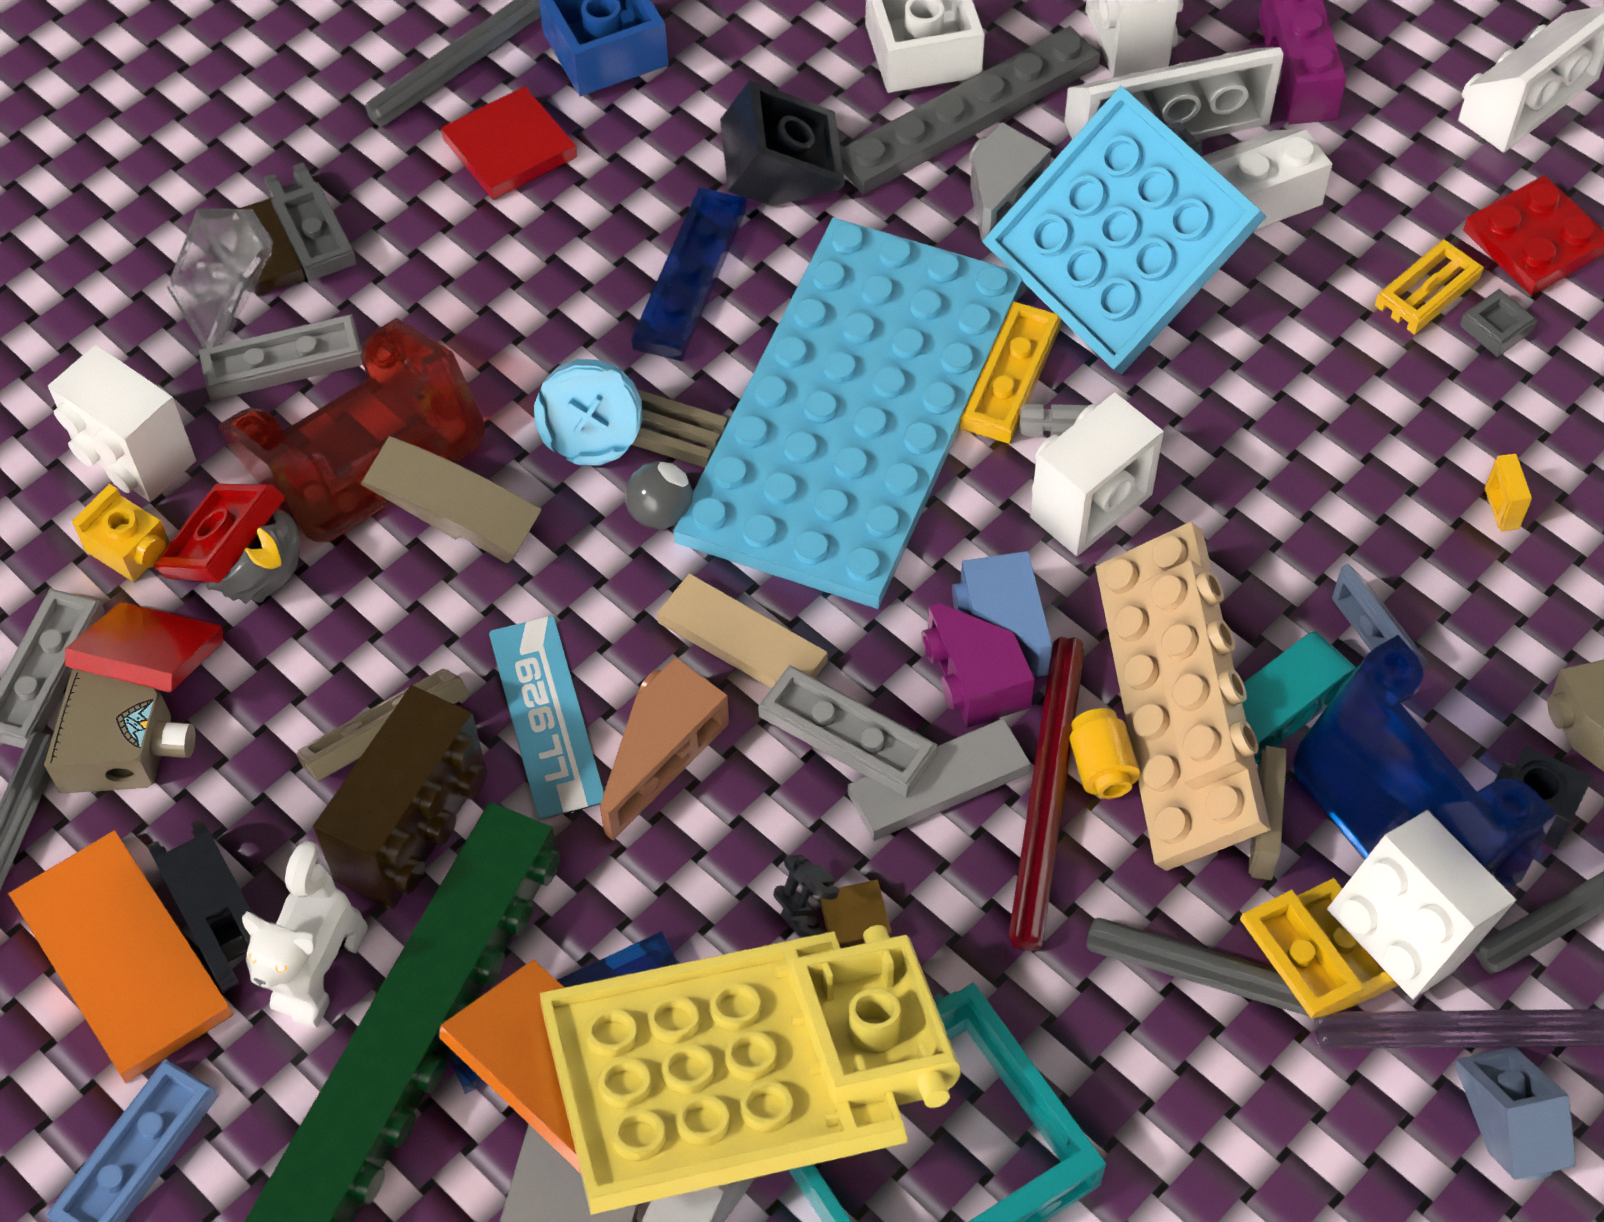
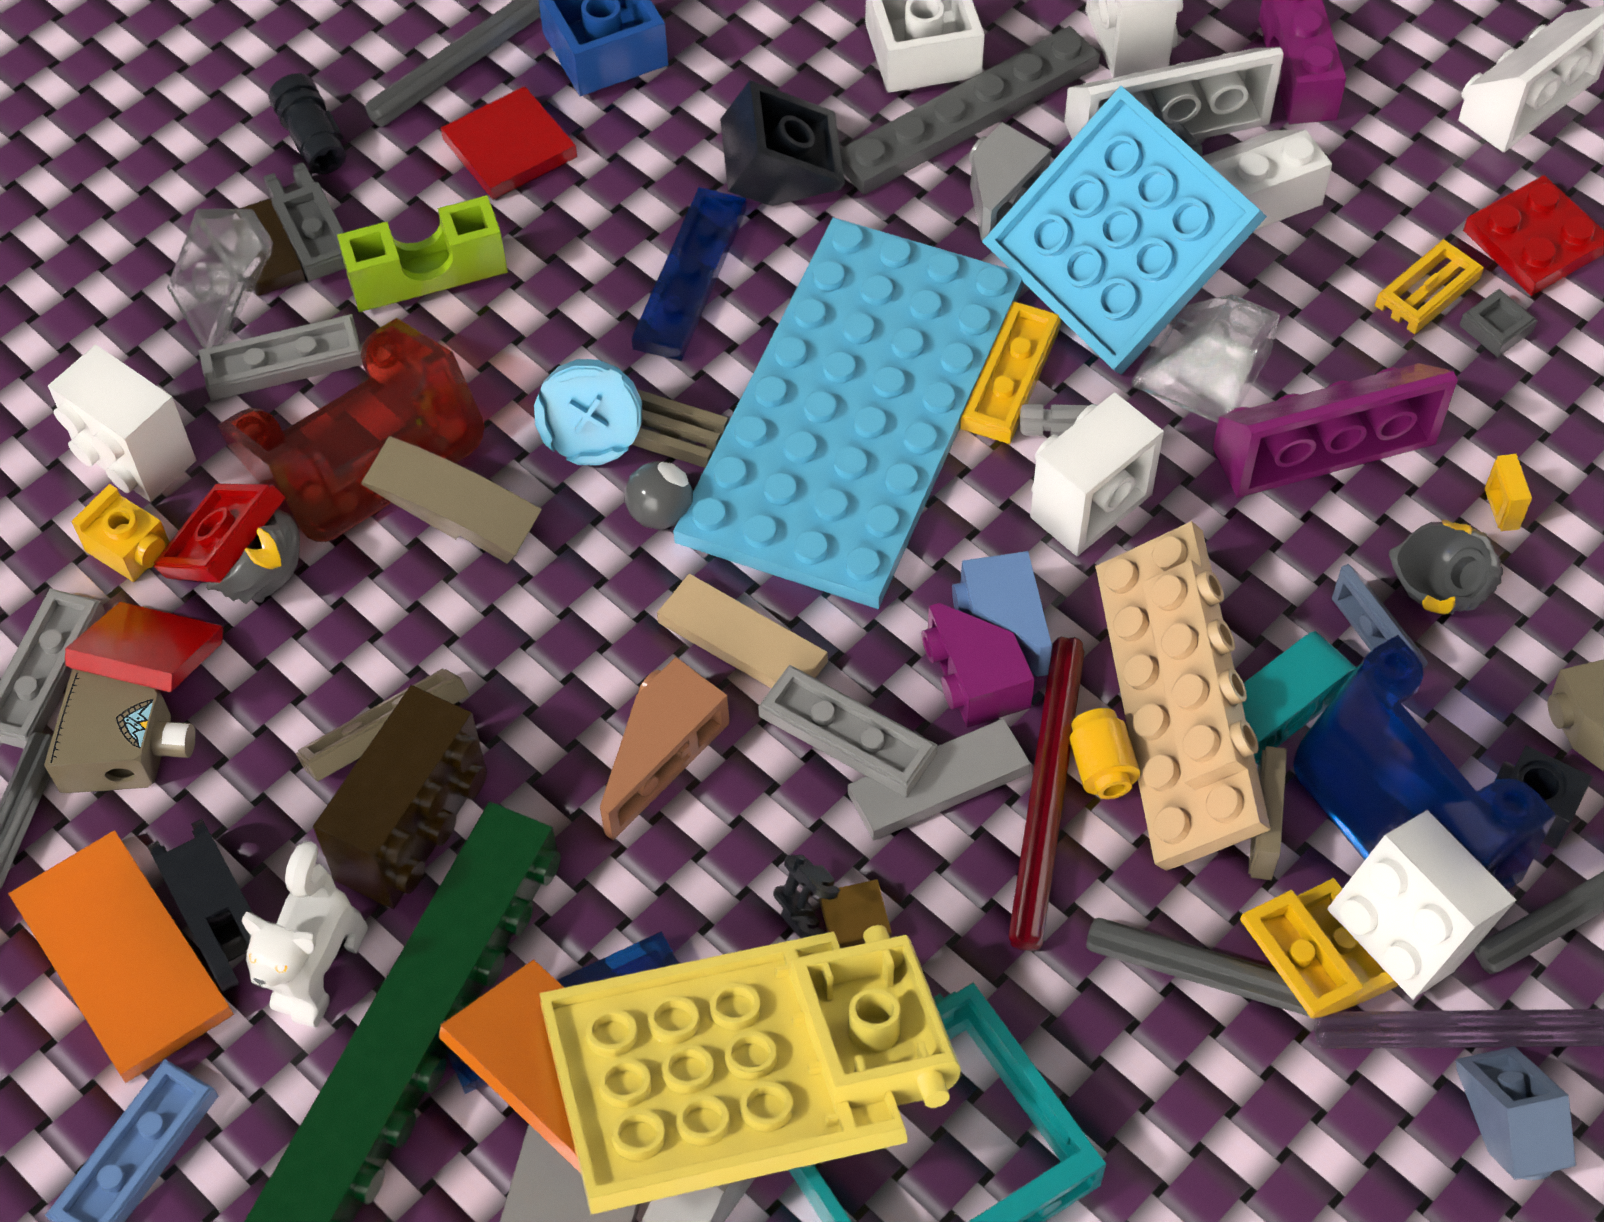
medium azure sticker [489,616,604,819] -> none
none -> black axle [268,73,346,175]
none -> lime arch [337,195,508,312]
none -> clear slope [1131,294,1280,423]
none -> magenta slope [1213,363,1458,498]
none -> dark grey hair [1388,520,1503,614]

